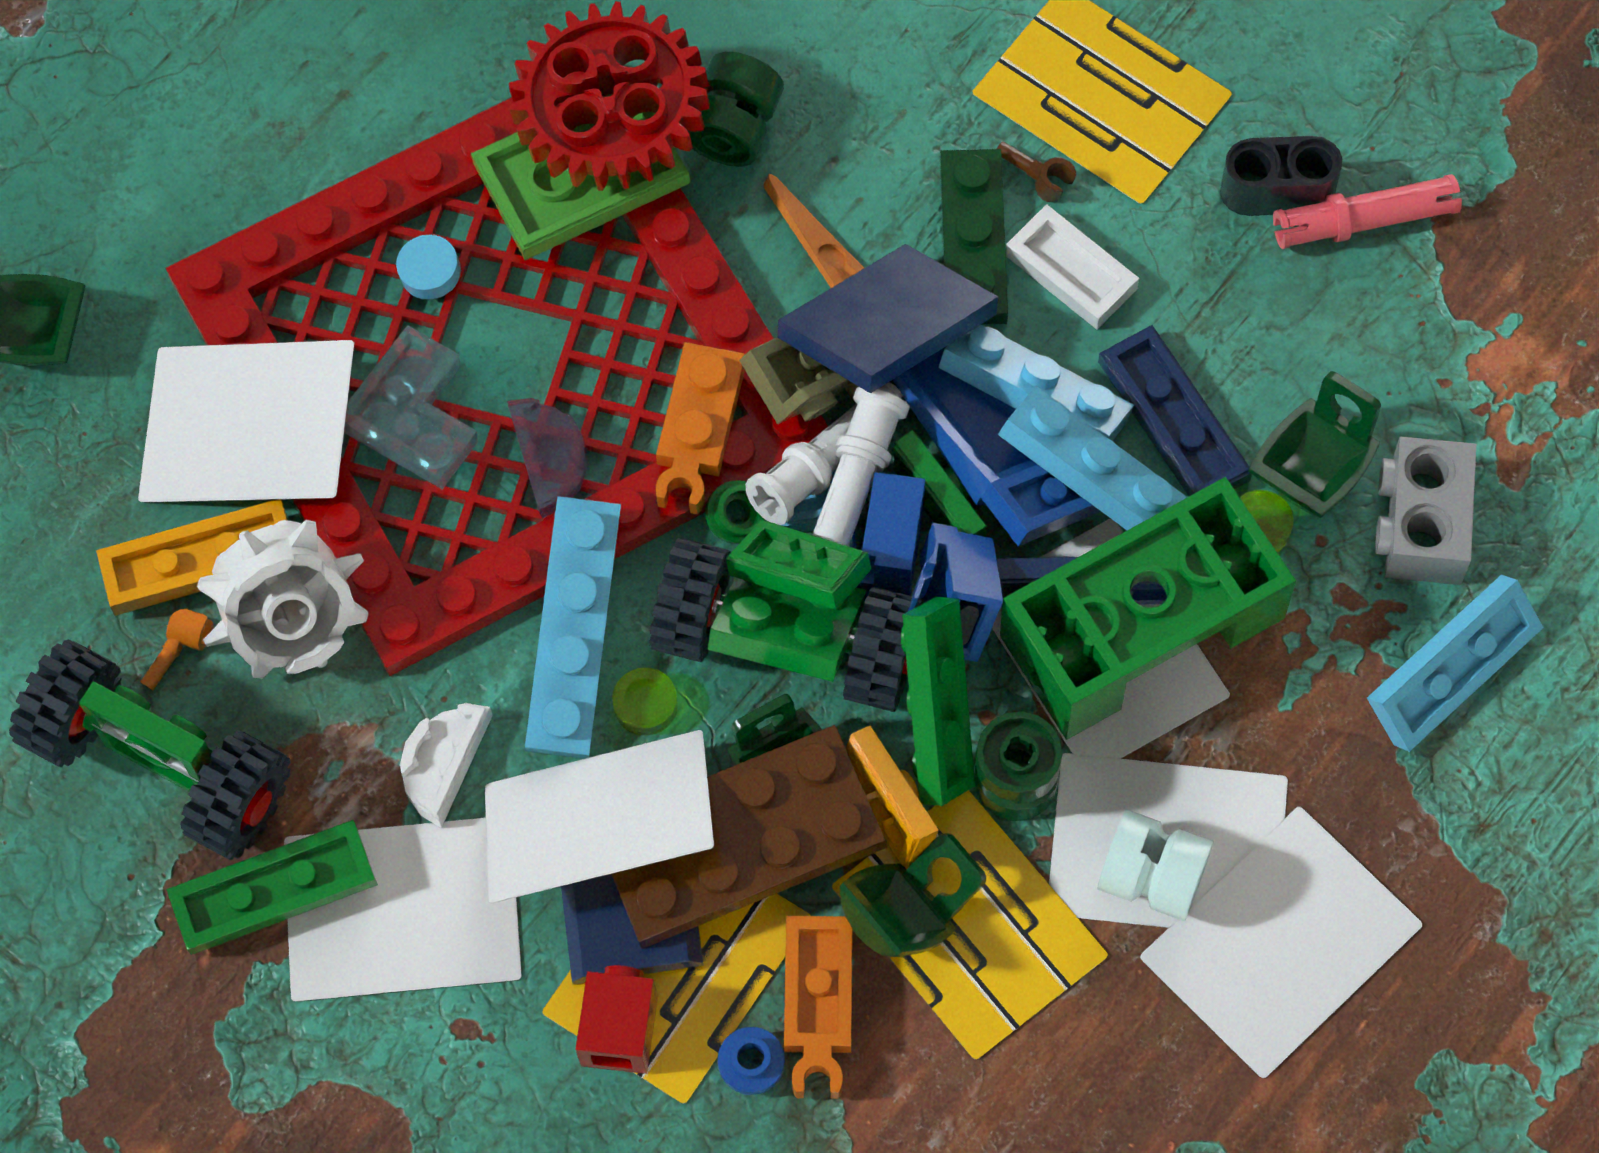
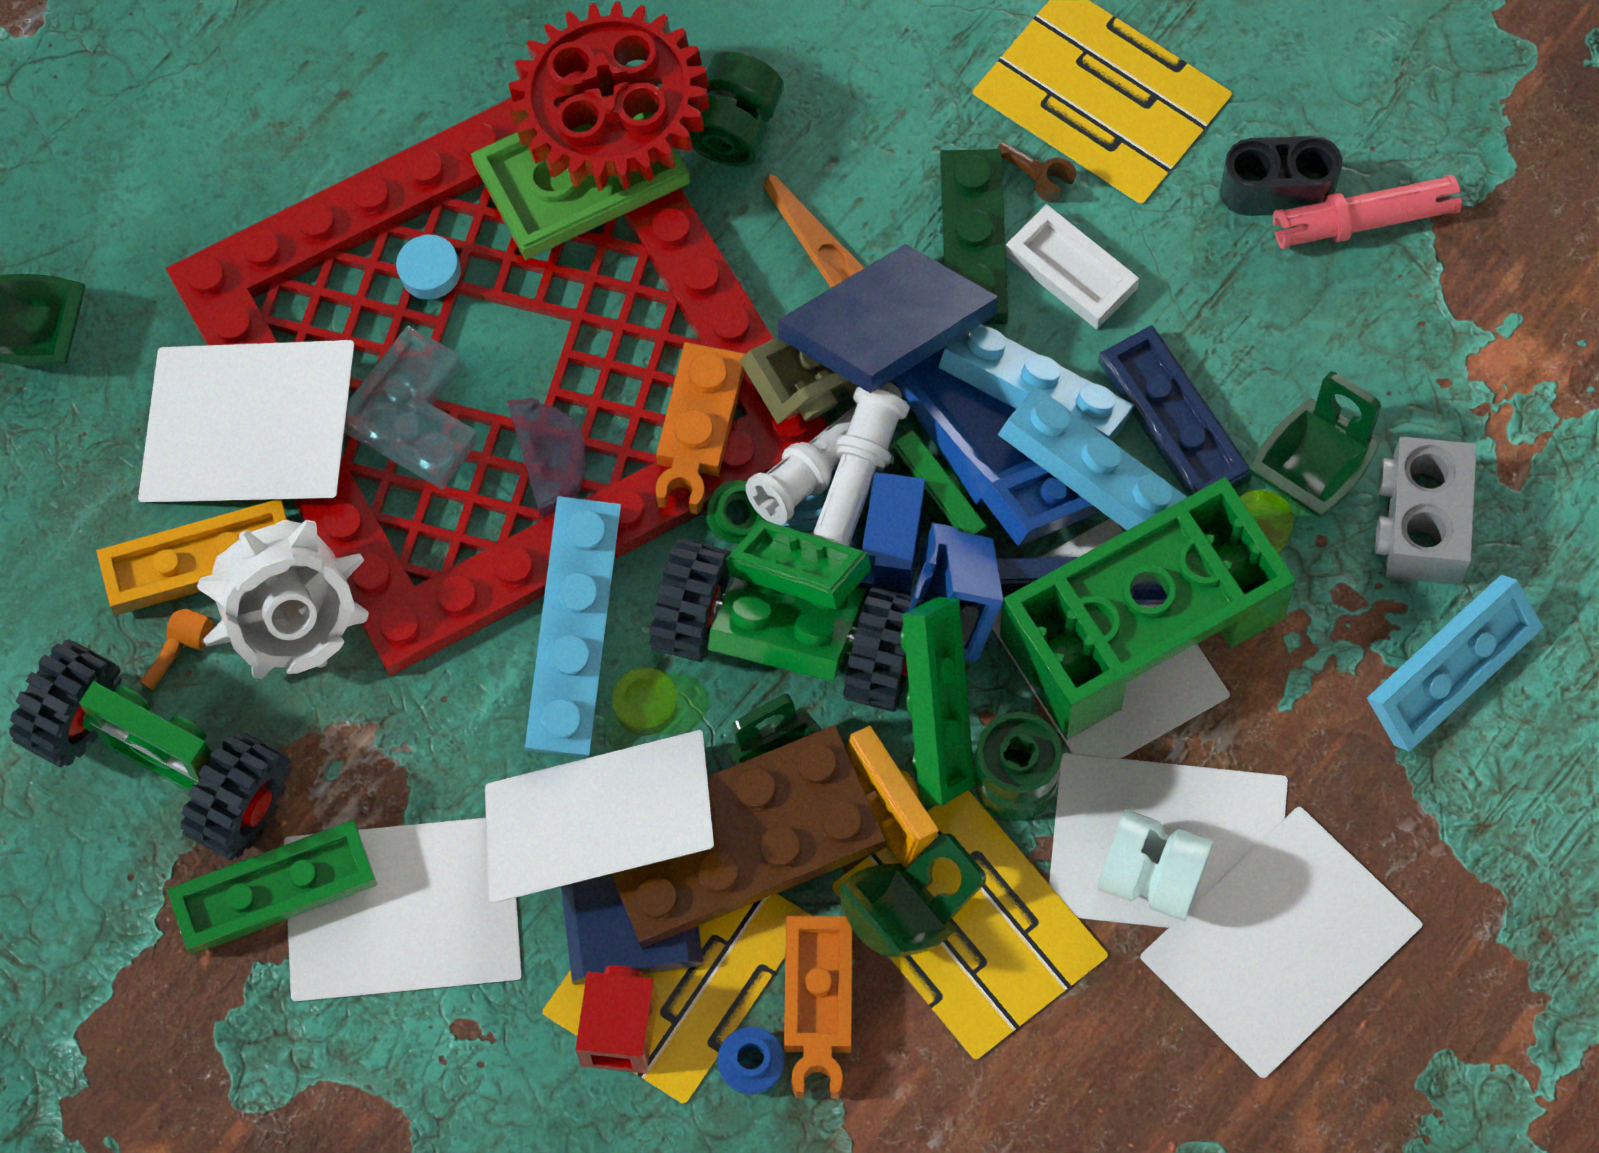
white tile [400,703,493,828] -> none

